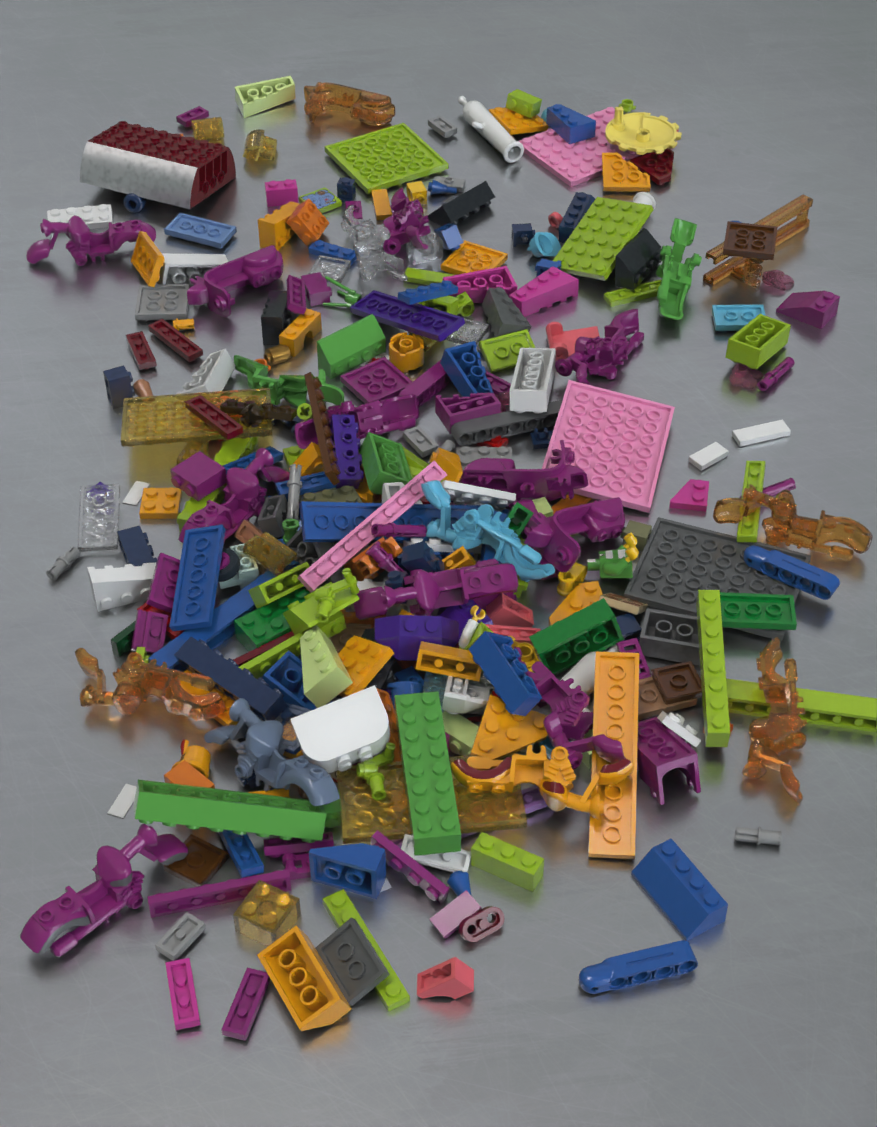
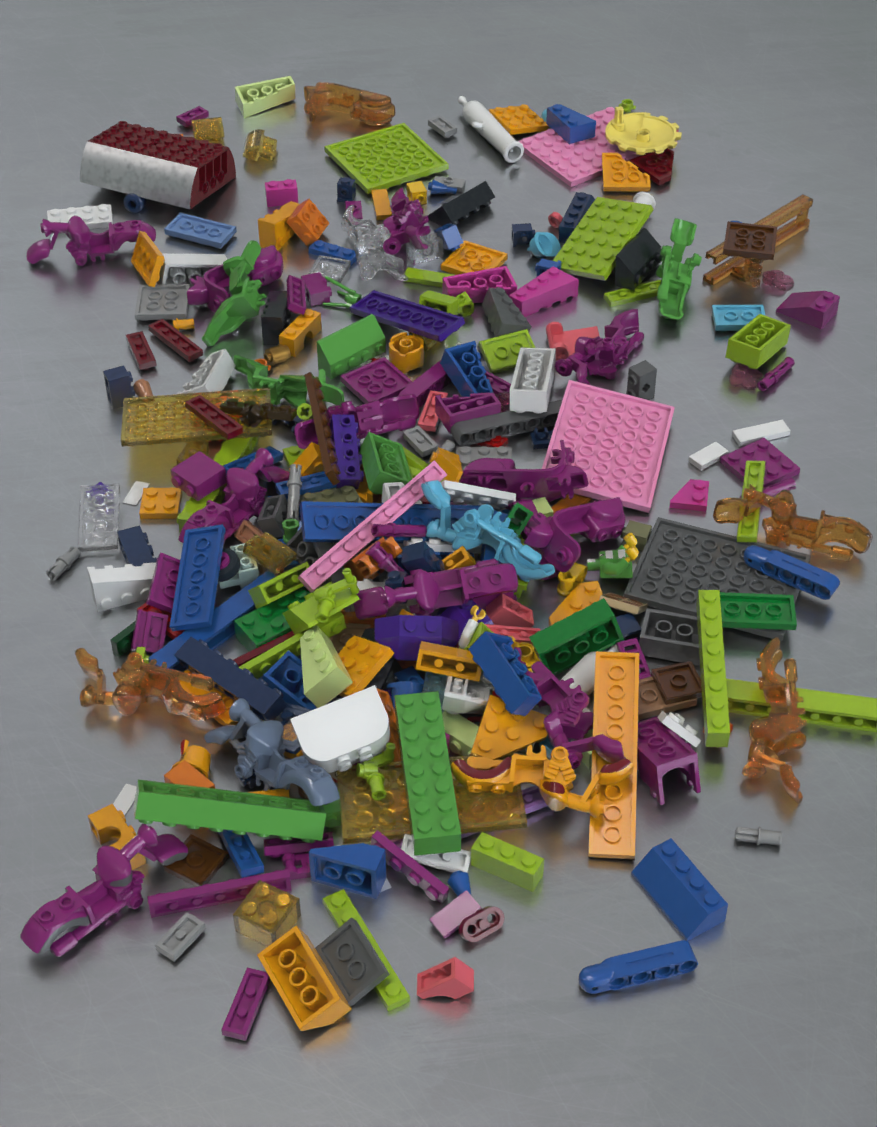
dark pink plate [165,958,201,1030] -> none
tile [299,187,342,213] -> none
blue plate [397,280,458,305] -> none
clear plate [445,318,489,345] -> none
lime brick [505,89,542,118] -> none
none -> light orange arch [88,803,146,870]
none -> bright green piece [202,240,267,347]
none -> coral plate [417,390,448,432]
none -> dark grey brick [626,360,657,400]
none -> magenta plate [720,438,800,488]

